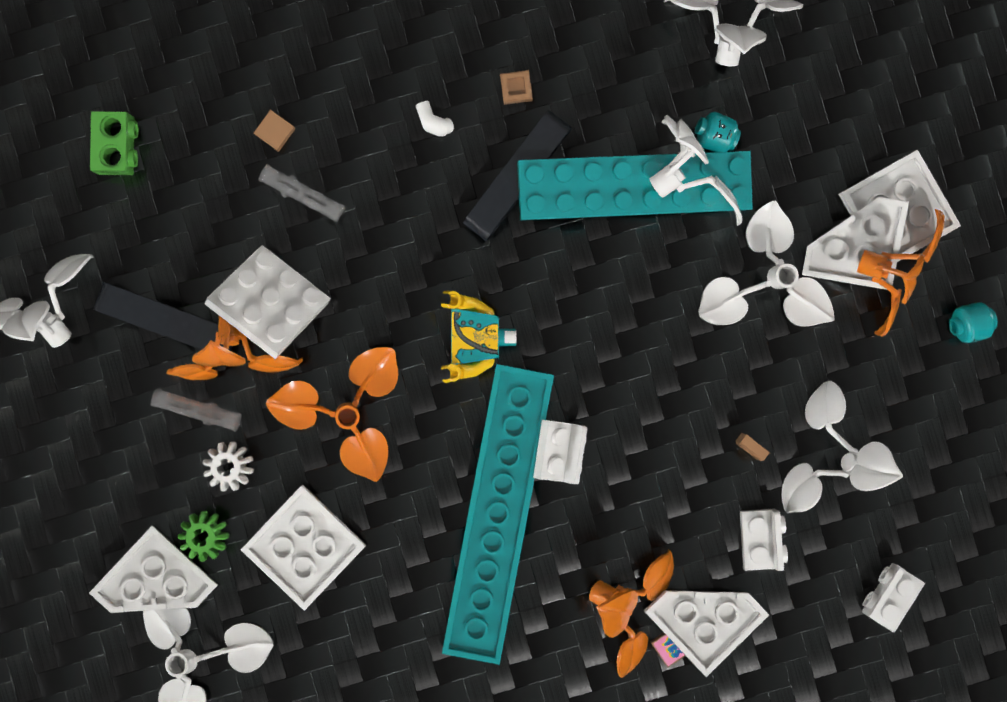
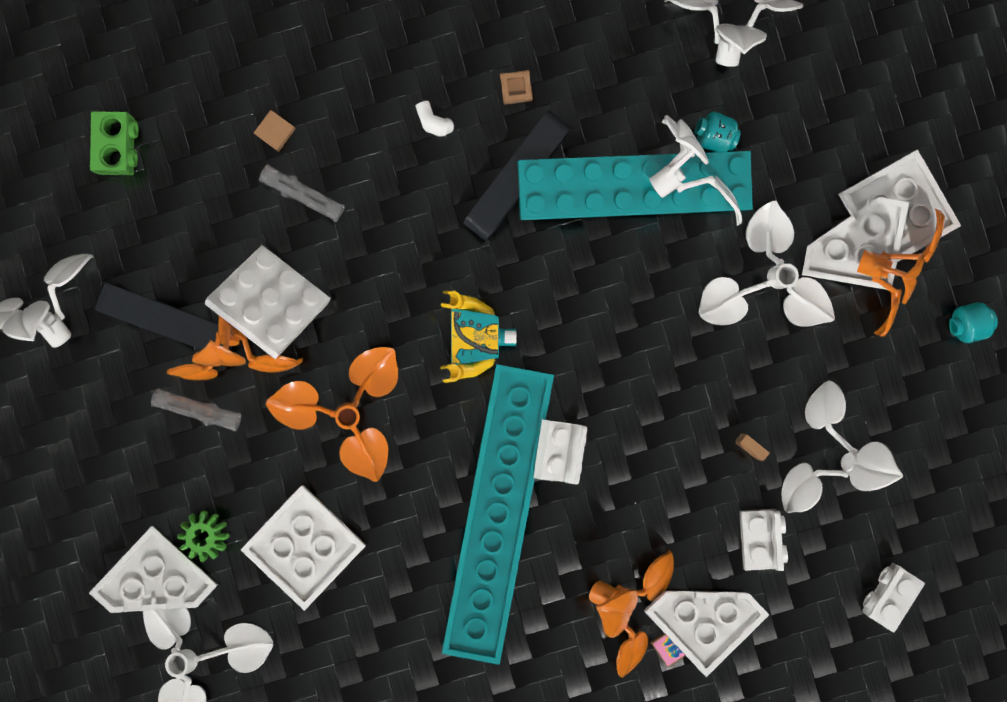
white gear [203,442,254,491] -> none

